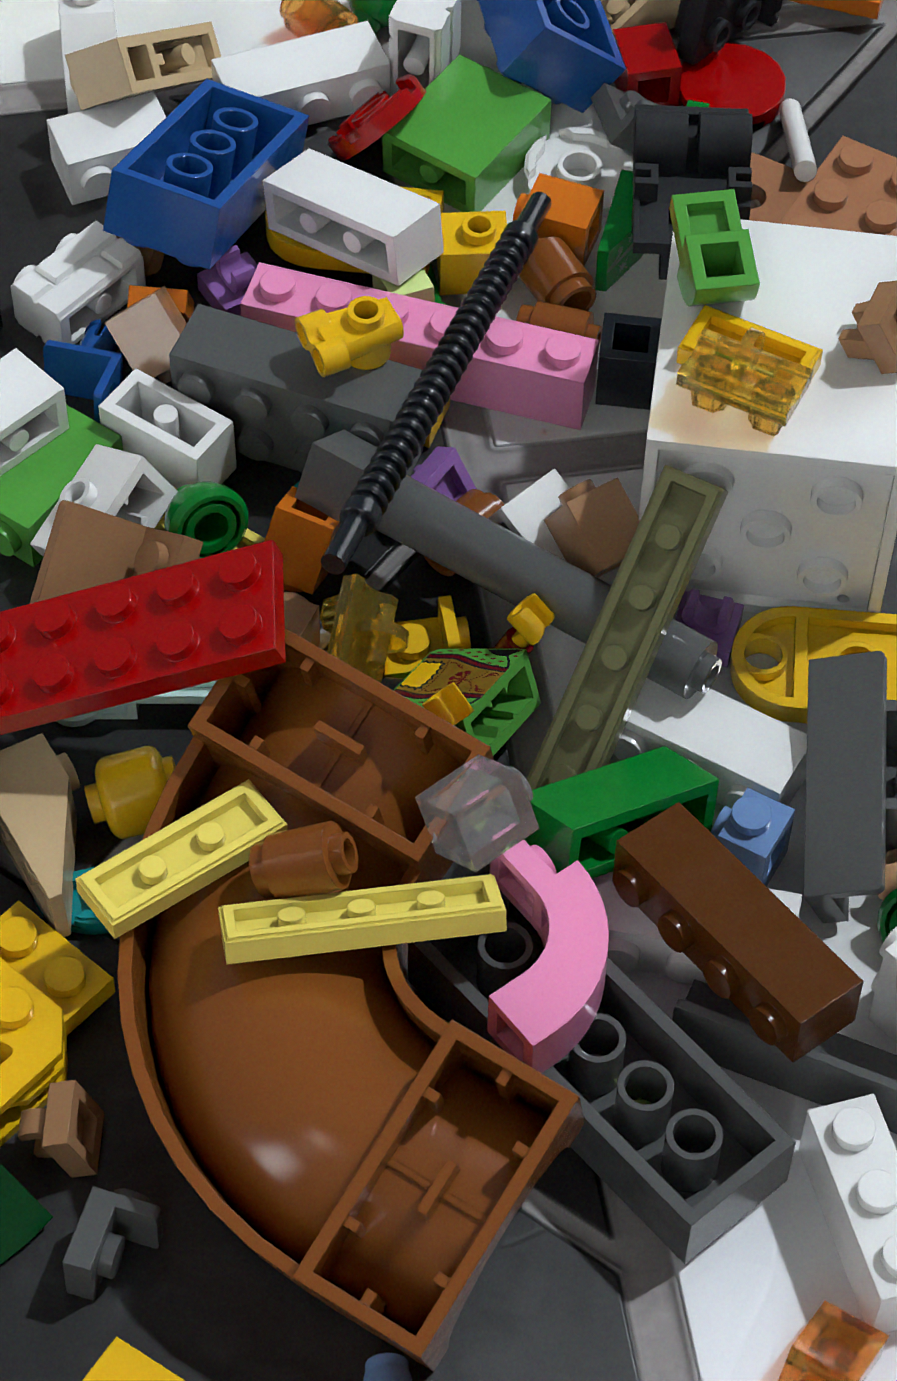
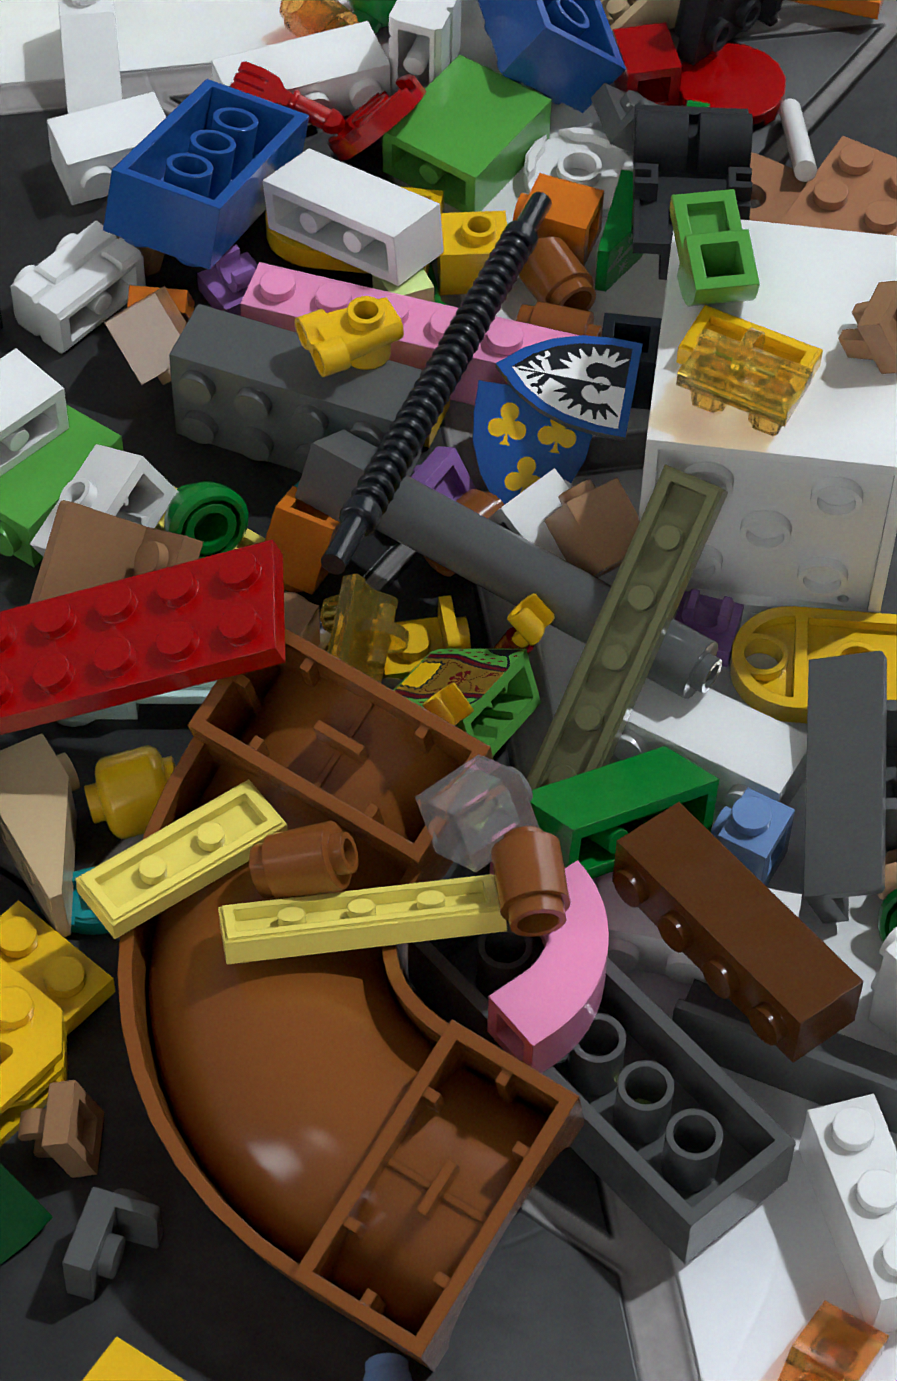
blue bracket [43,319,124,423] -> none
tan slope [65,22,221,110] -> none
white brick [98,368,237,489] -> none
none -> red piece [230,61,345,134]
none -> blue shield [473,380,593,504]
none -> dark orange brick [491,826,571,937]
none -> shield [495,335,643,441]

